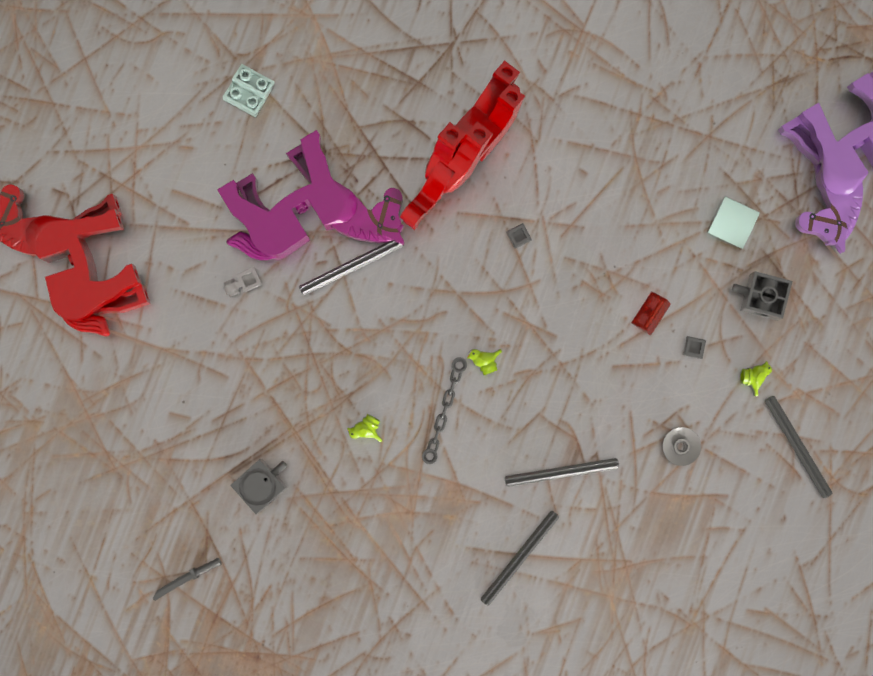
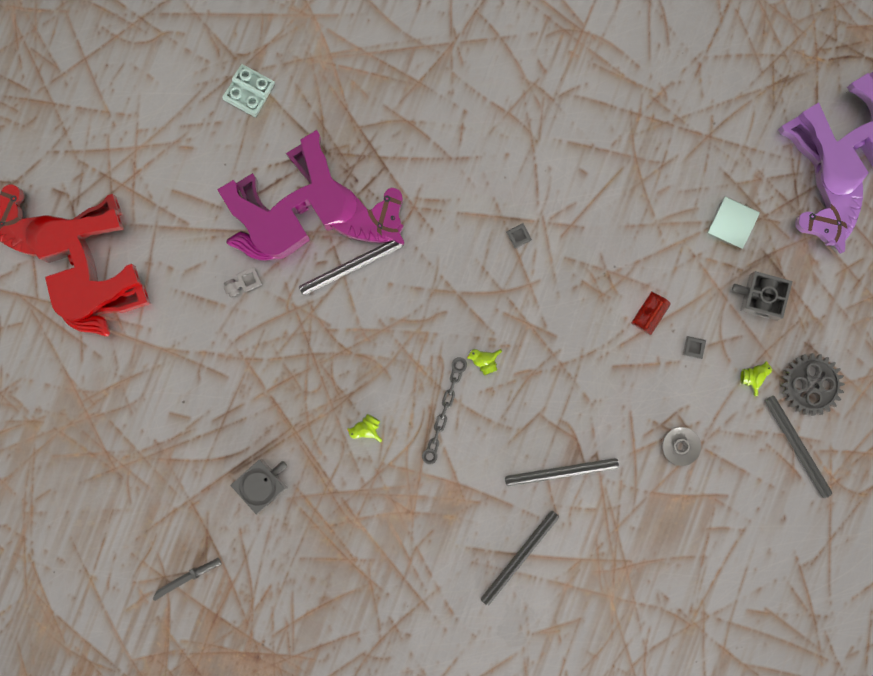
red animal [400,60,525,230] -> none
none -> dark grey gear [780,353,845,416]

